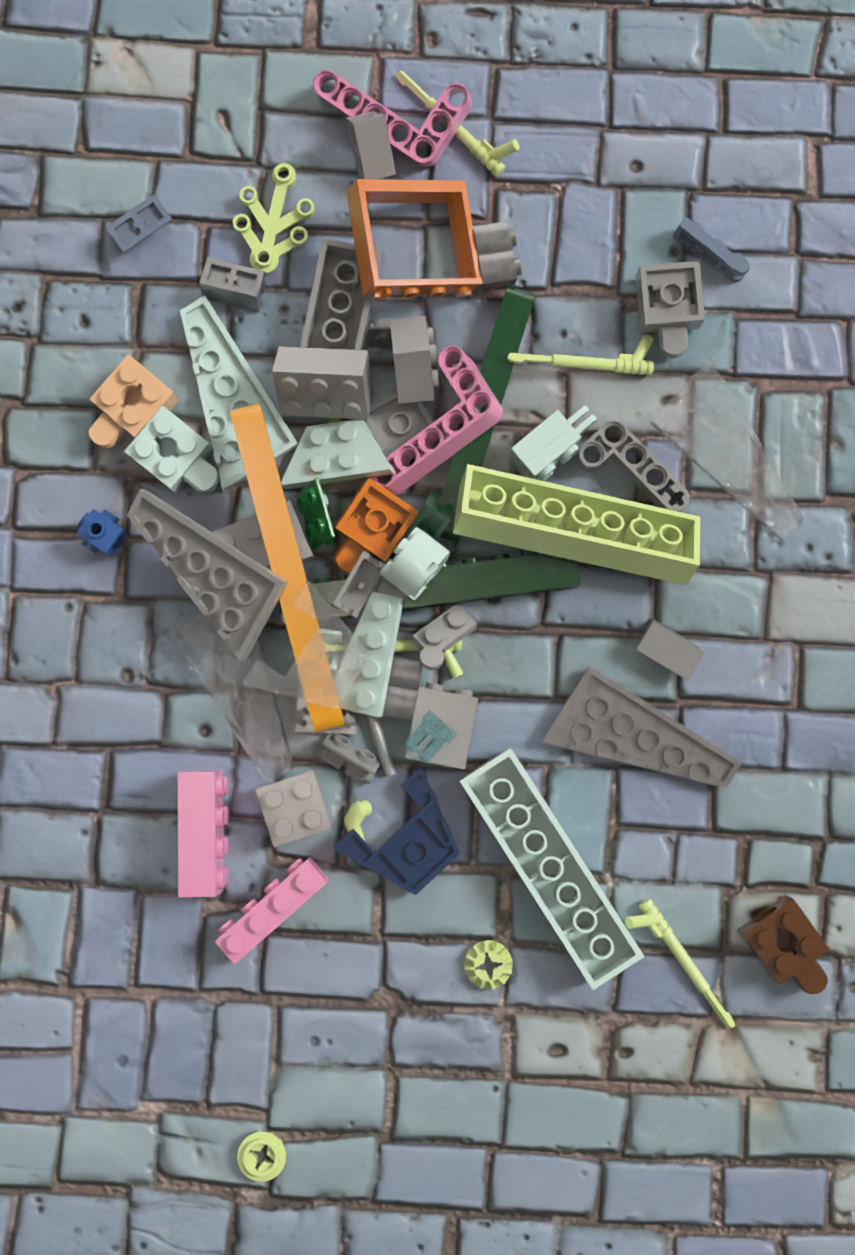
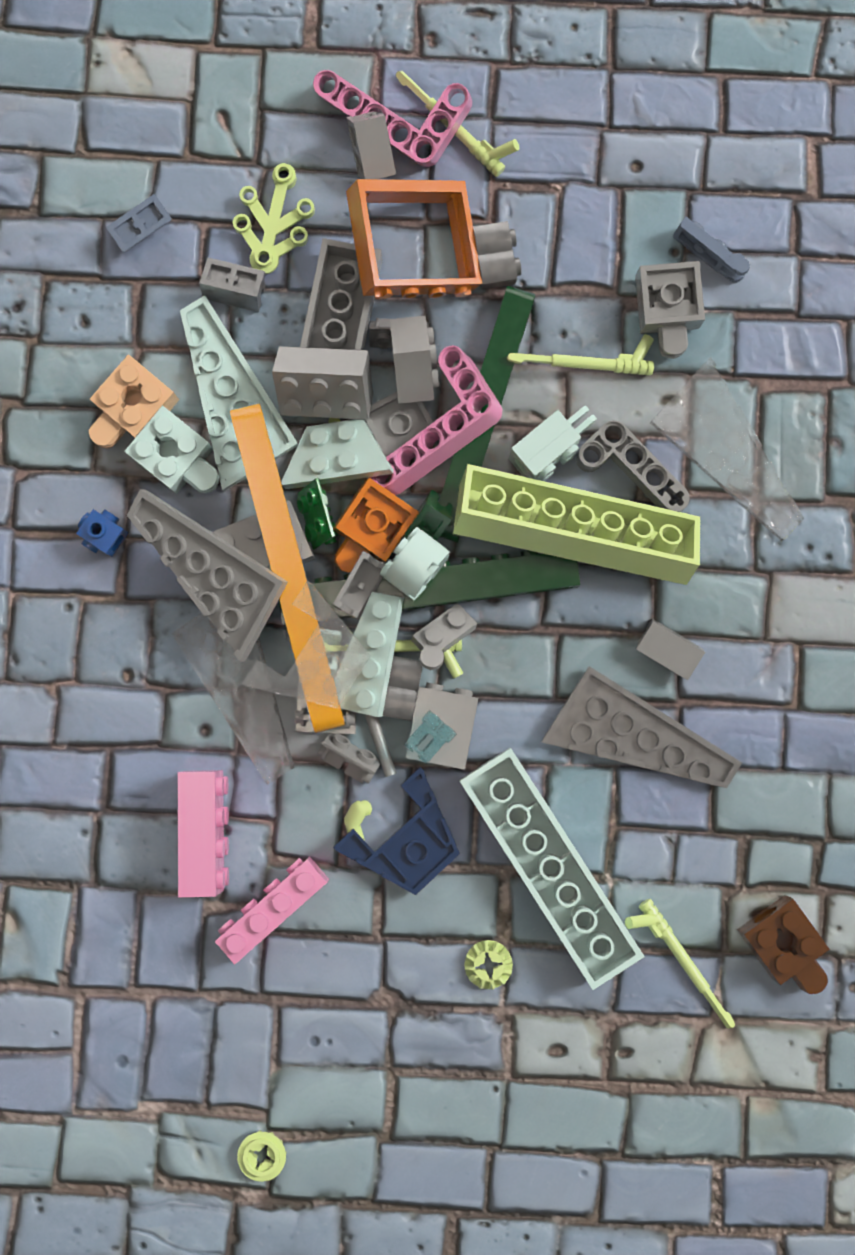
light grey brick [255,769,334,847] -> none

